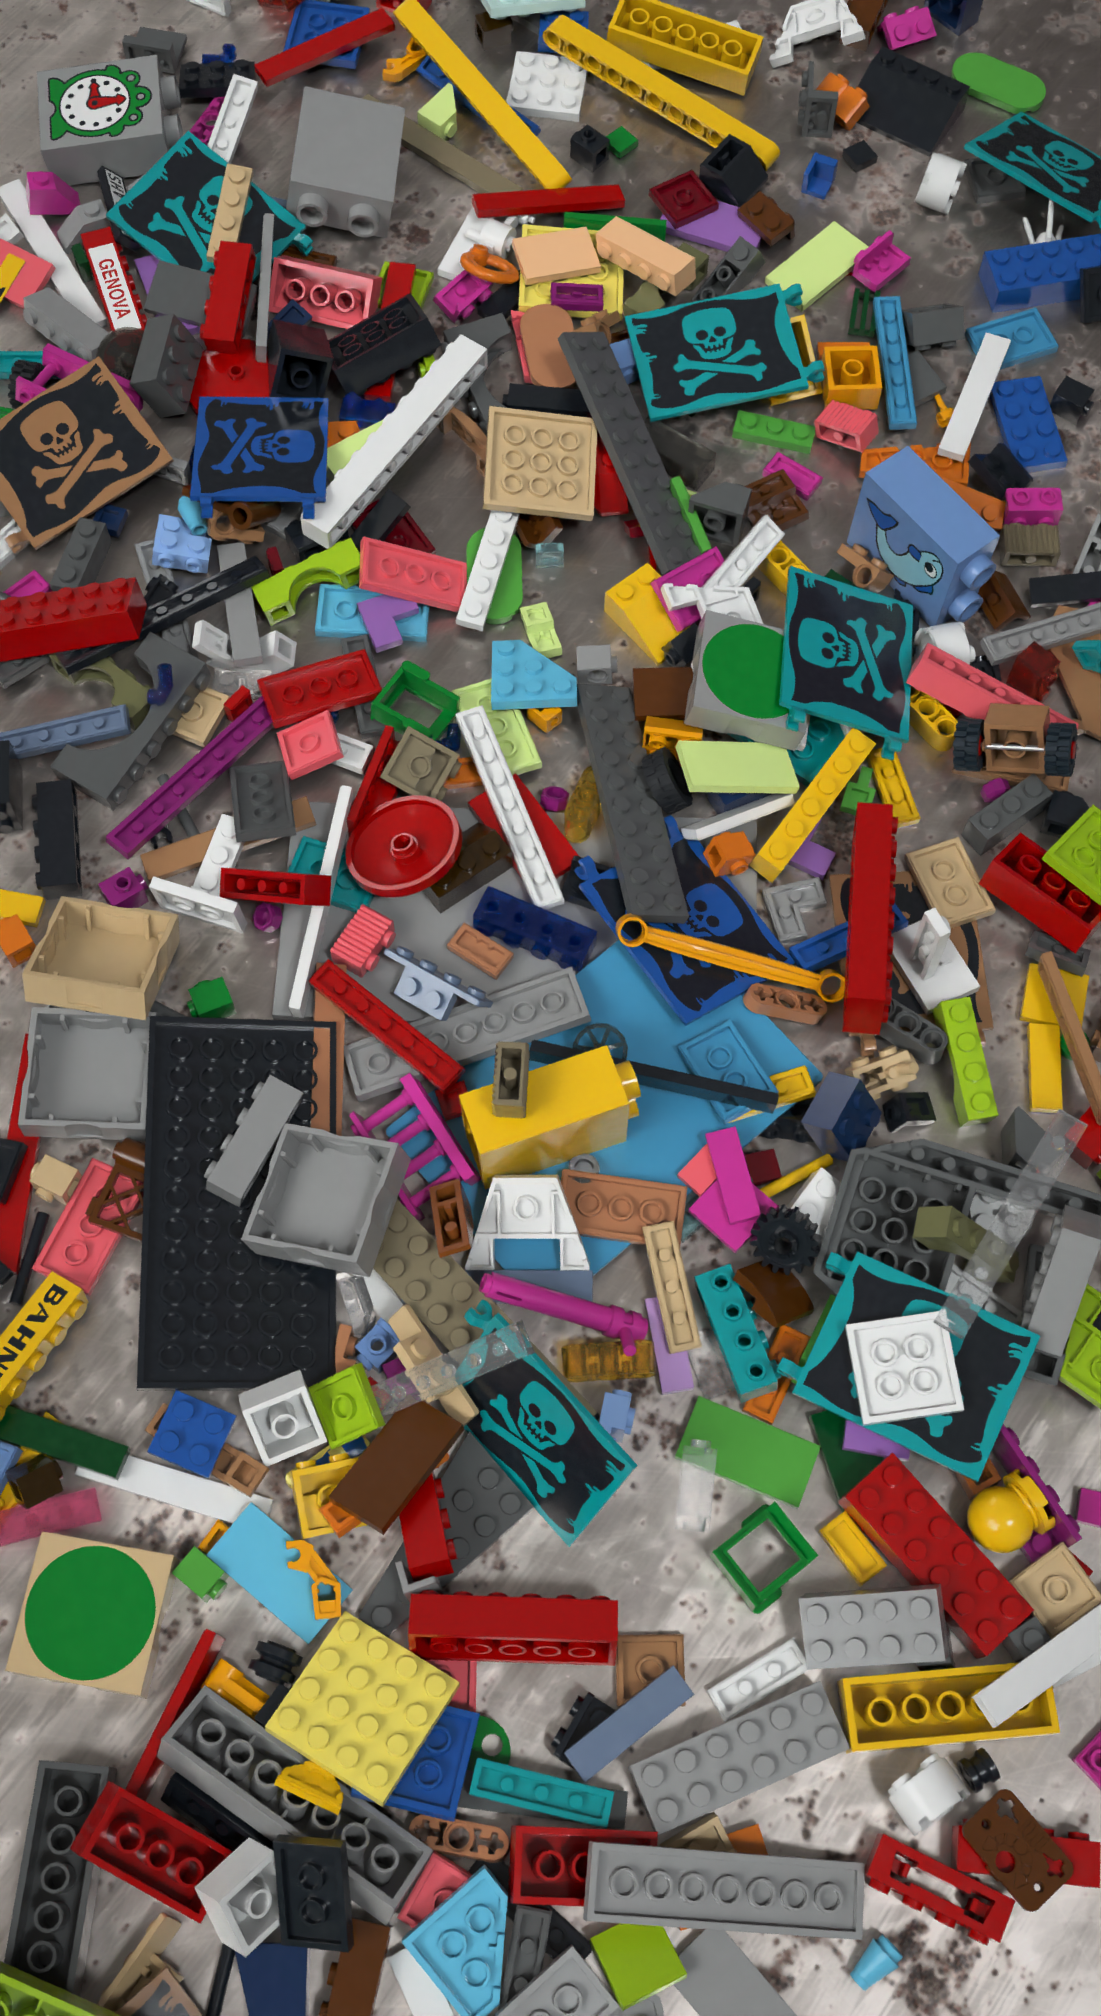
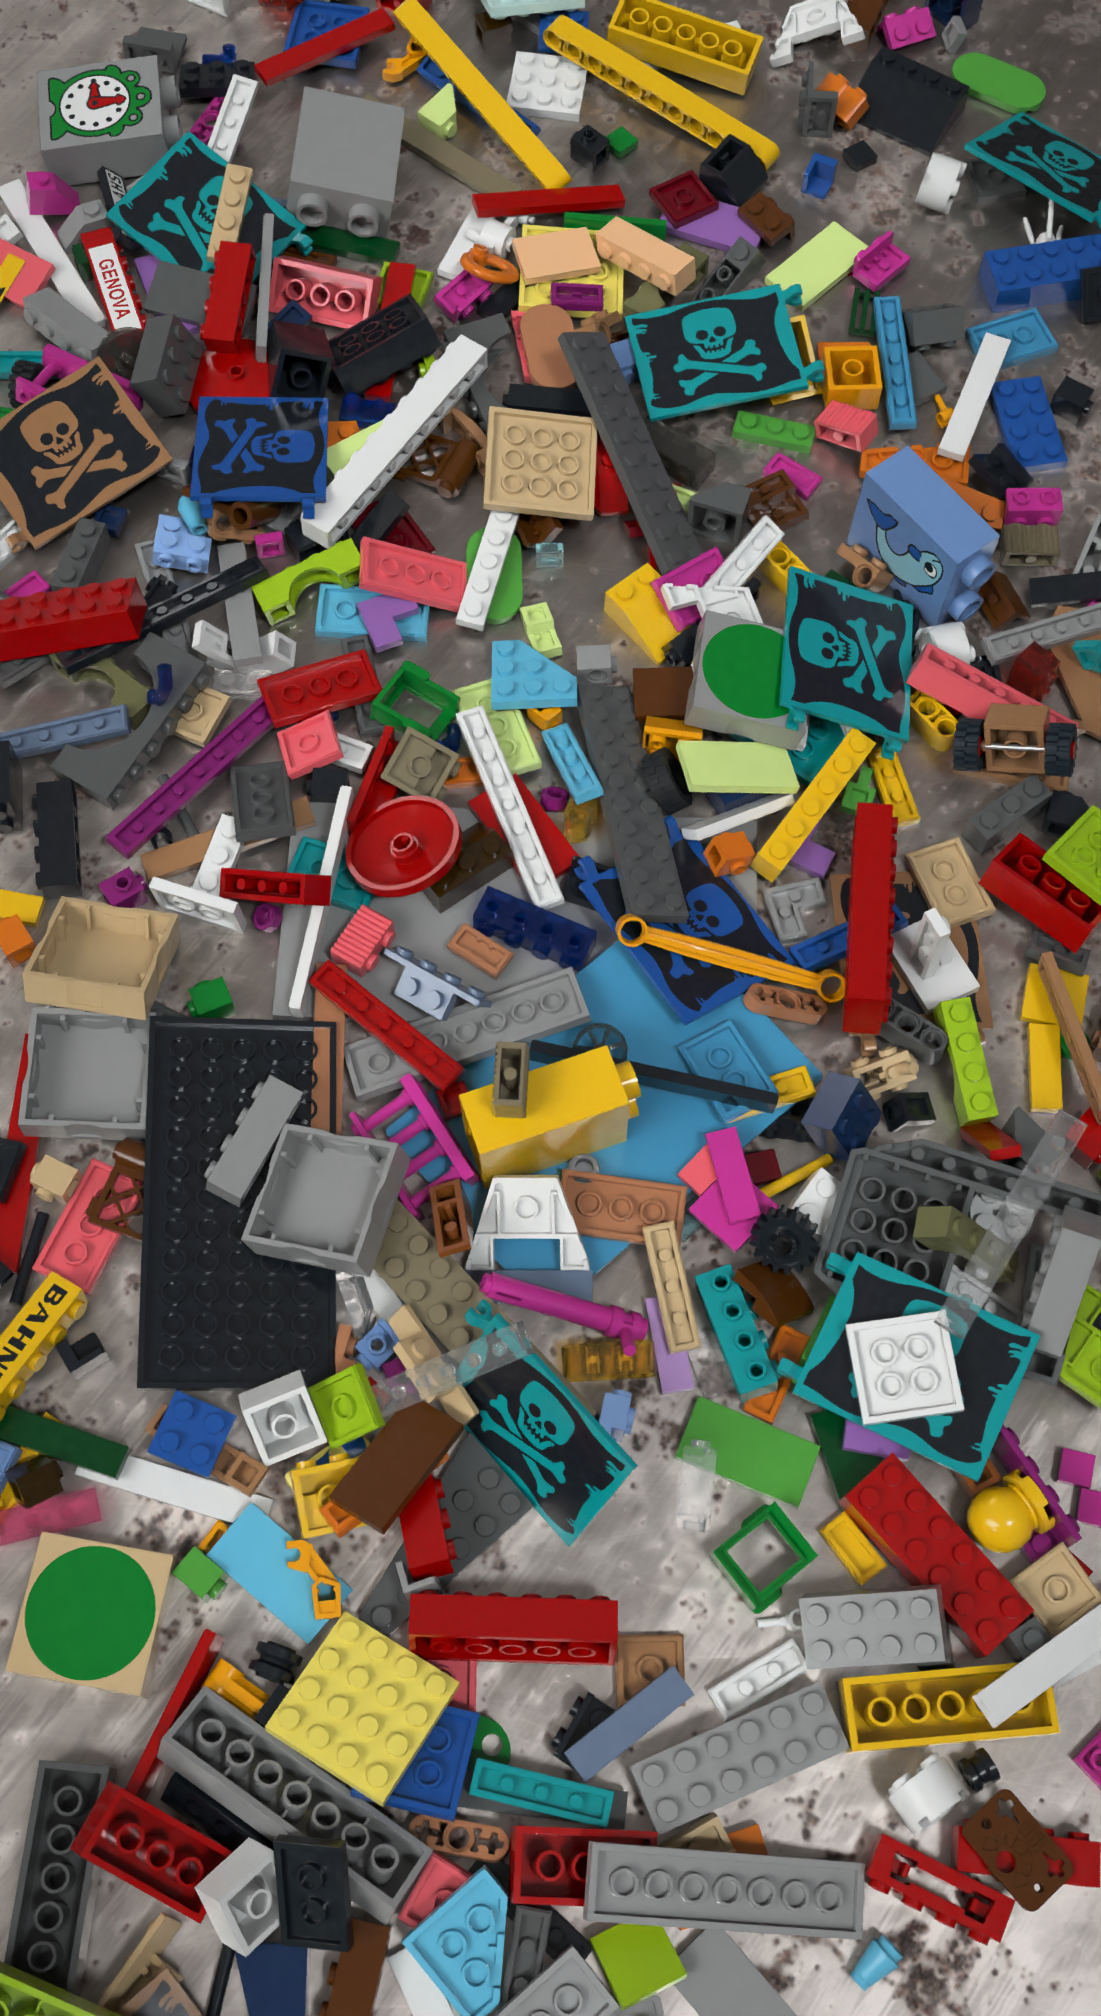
red tile [223,685,253,722] -> none
dark red tile [266,546,284,576] -> none
yellow tile [274,1761,344,1815] -> none
bright green tile [669,476,712,554] -> none
magenta tile [980,778,1011,803] -> none
none -> black panel [55,1332,110,1380]
none -> dark pink tile [254,531,286,559]
none -> dark green tile [290,225,400,265]
none -> black brick [306,768,350,803]
none -> reddish brown piece [392,434,481,498]
none -> medium azure tile [541,723,604,805]
none -> white hand [757,1608,802,1632]
none -> light grey tile [941,15,968,54]
none -> red tile [960,1121,1022,1161]
none -> dark pink tile [1056,1448,1096,1489]

